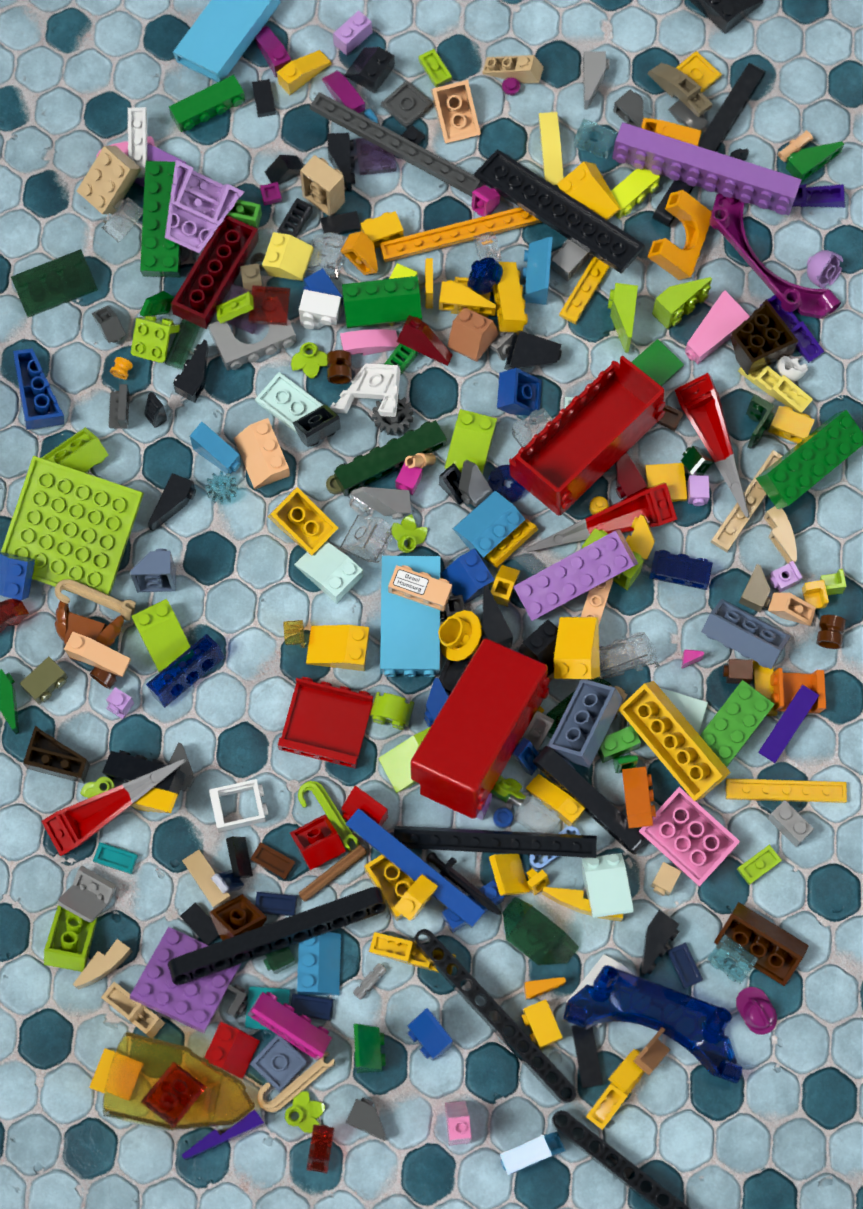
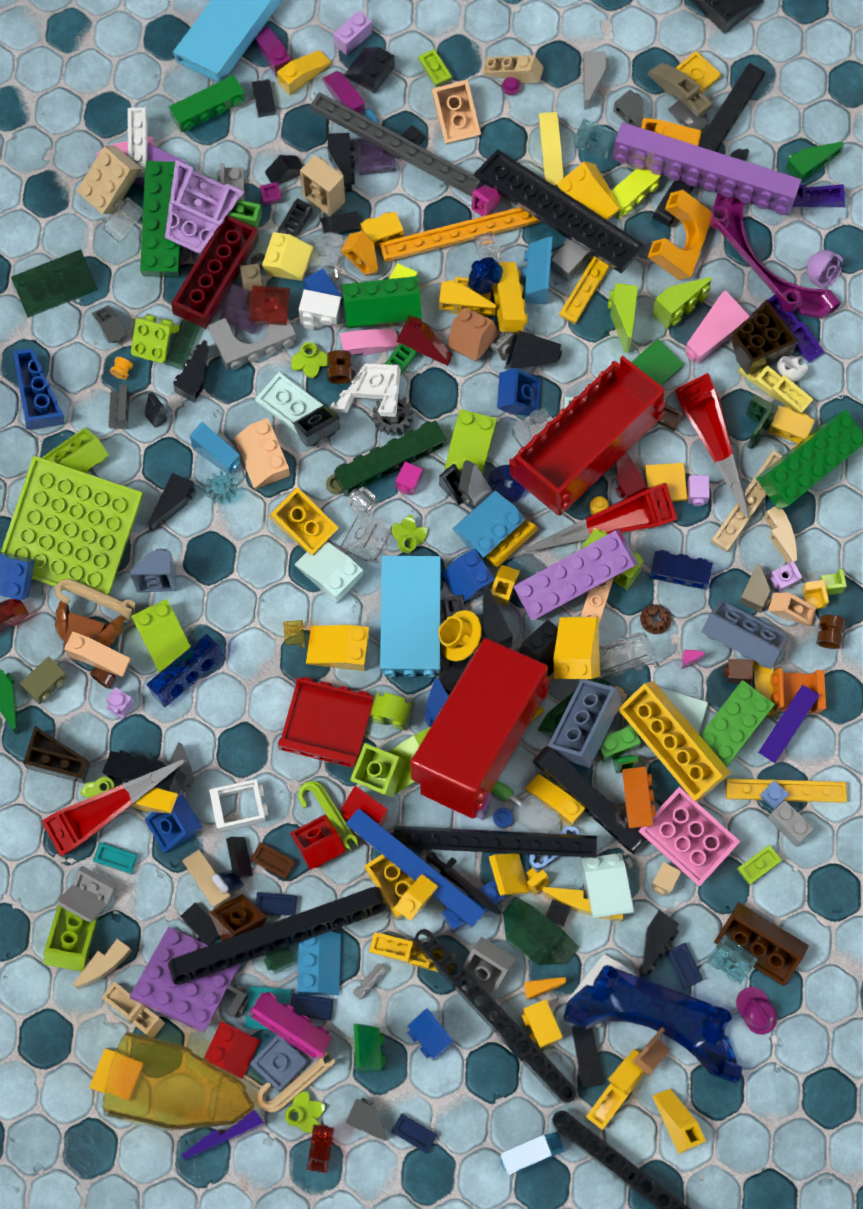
green slope [140,291,175,317] -> none
clear red slope [141,1062,207,1128] -> none
lime plate [216,292,254,323] -> none
medium nougat axle [299,845,367,902] -> none
light grey slope [352,487,411,520] -> none
dark grey tile [381,80,433,129] -> none
light nougat brick [388,565,452,612] -> none
light nougat pin [405,453,436,468] -> none
yellow tile [425,258,433,309] -> none
bright pink slope [445,1101,471,1146] -> none
lime plate [493,775,526,799] -> none
blue plate [512,738,539,776] -> none
light grey plate [520,710,554,752] -> none
yellow slope [626,514,655,560] -> none
dark green slope [681,446,714,475] -> none
light nougat pin [778,130,813,162] -> none
none -> blue slope [144,794,203,853]
none -> light grey bracket [217,163,245,201]
none -> lime brick [350,743,407,797]
none -> dark blue tile [391,1113,437,1154]
none -> light grey slope [463,936,516,998]
none -> black plate [545,899,571,927]
none -> reddish brown gear [640,604,672,634]
none -> yellow slope [652,1089,706,1154]
none -> medium blue plate [760,781,789,810]

